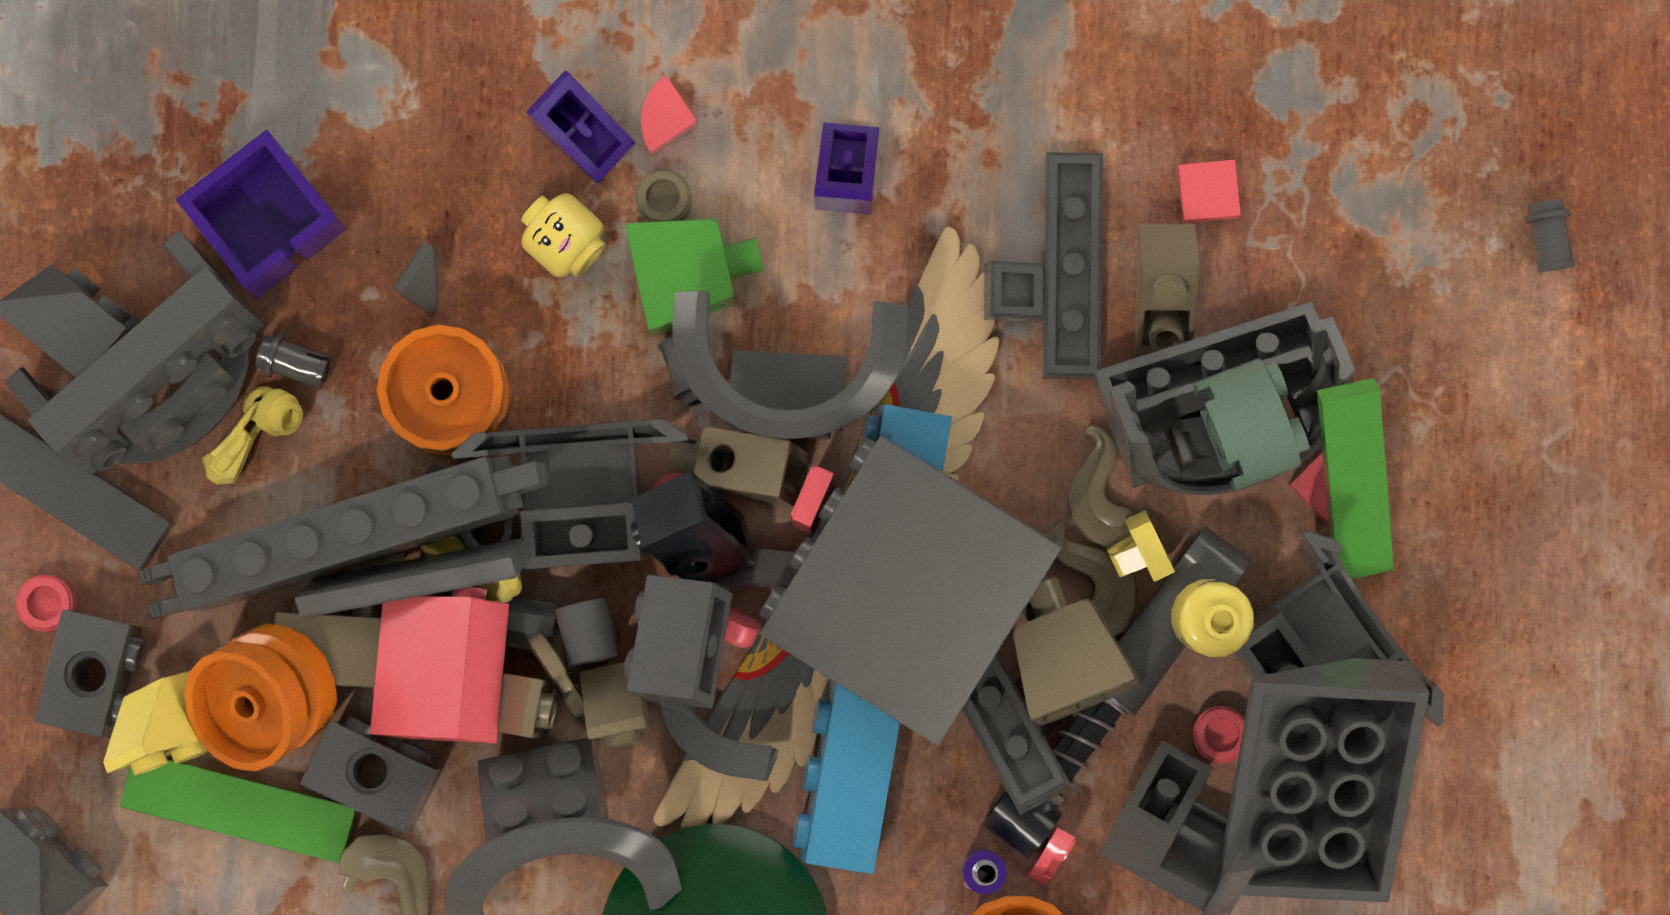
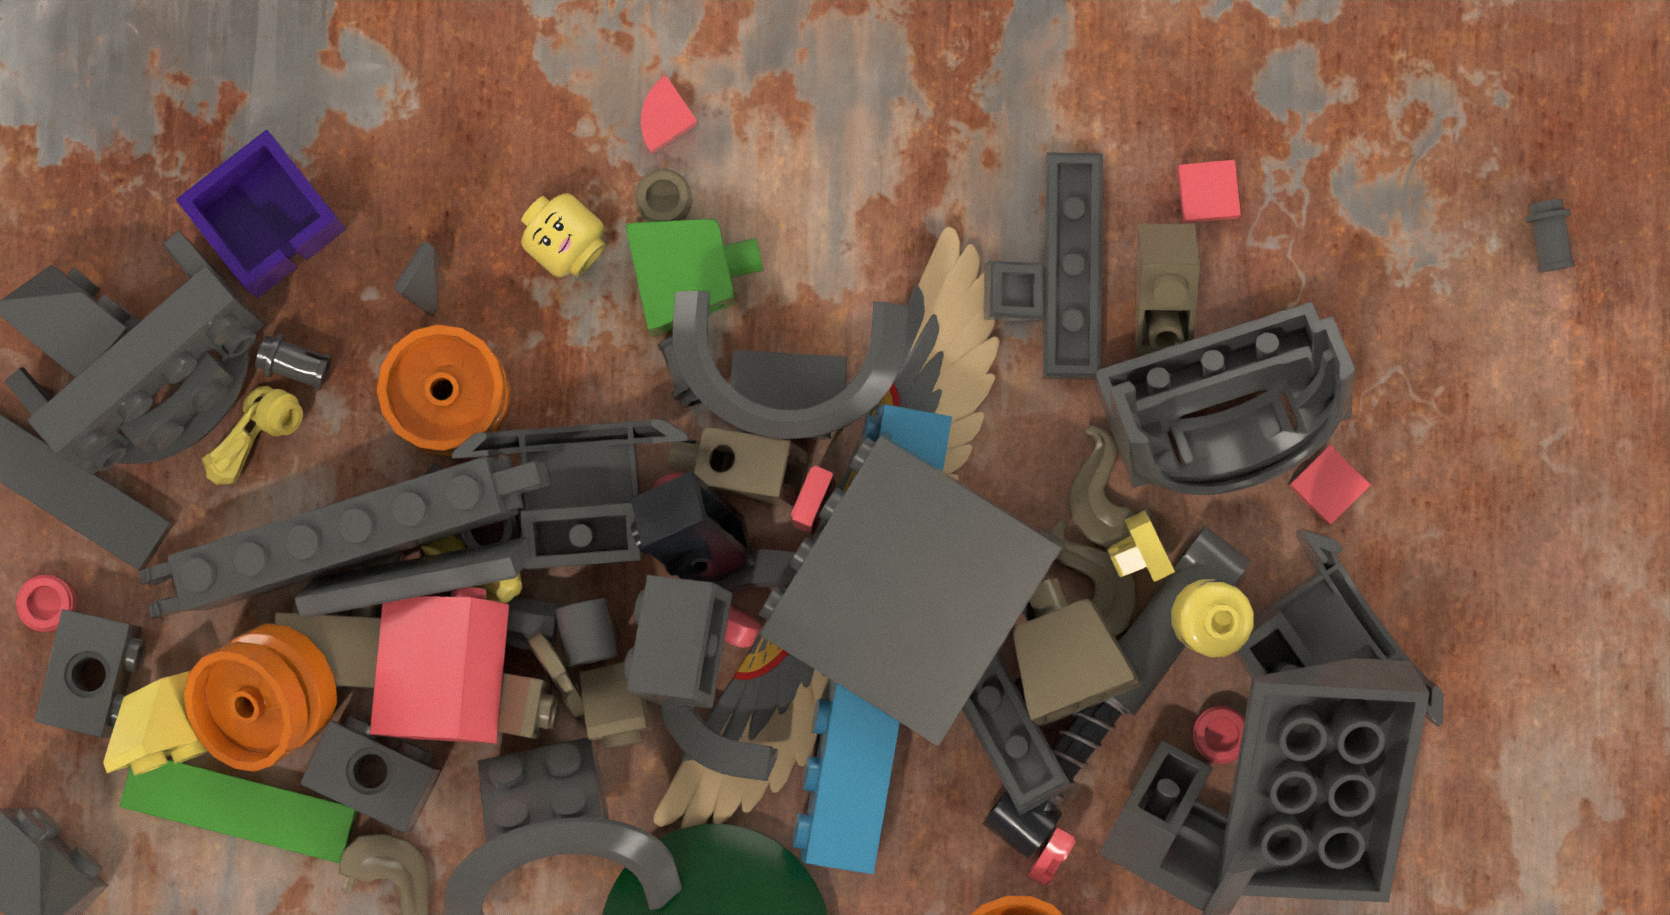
dark purple slope [527,70,636,184] -> none
dark purple slope [814,122,879,215] -> none
dark purple piece [961,849,1007,896] -> none
sand green brick [1193,358,1310,492] -> none
bright green tile [1317,378,1394,579] -> none

